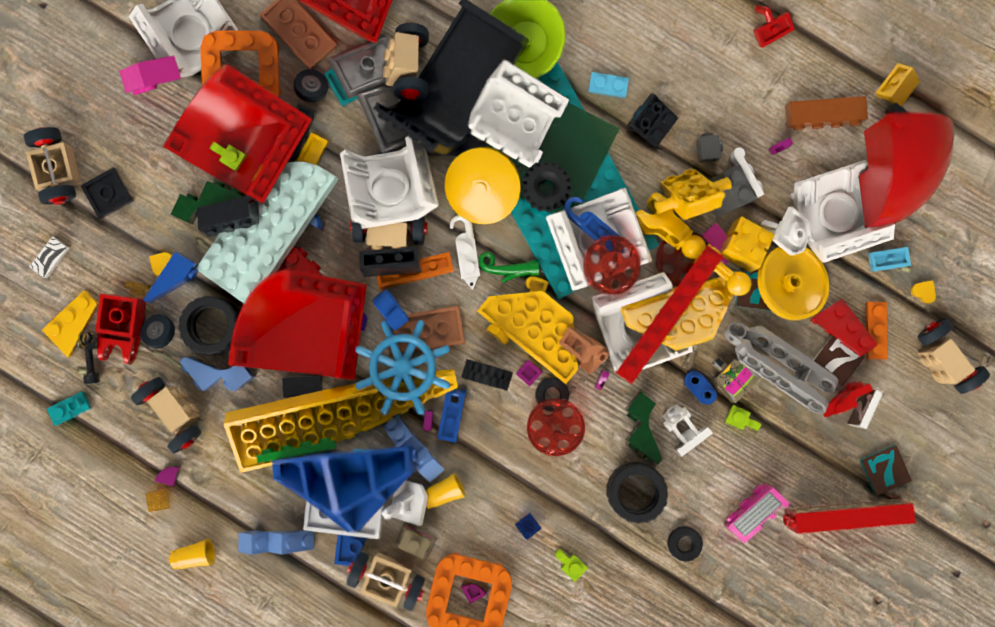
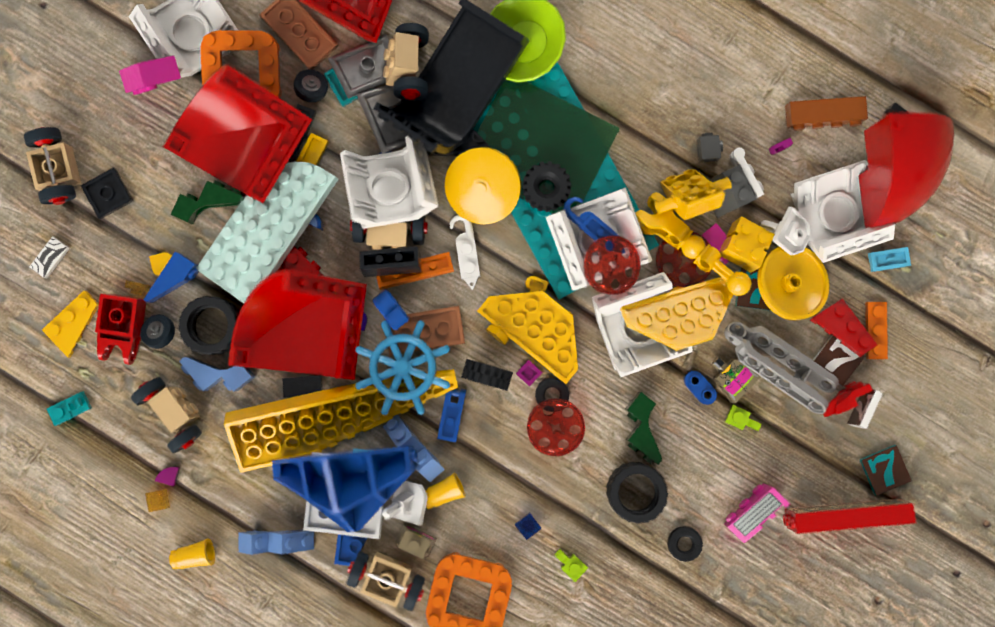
black bar [78,331,100,384] -> none
black brick [197,196,259,237] -> none
lime plate [210,142,247,172] -> none
green plate [256,437,337,463] -> none
magenta tile [423,410,434,431] -> none
magenta tile [461,583,487,604] -> none
white slope [469,60,569,167] -> none
green plant [478,252,540,283] -> none
nougat tile [559,327,610,375] -> none
medium azure plate [588,72,629,98] -> none
magenta tile [594,370,610,390] -> none
red plate [616,245,724,385] -> none
black plate [627,94,678,148] -> none
white tile [662,405,713,457] -> none
red plate [753,5,795,48] -> none
yellow panel [876,63,920,107] -> none
yellow tile [910,280,936,304] -> none
tan brick [918,318,990,394] -> none

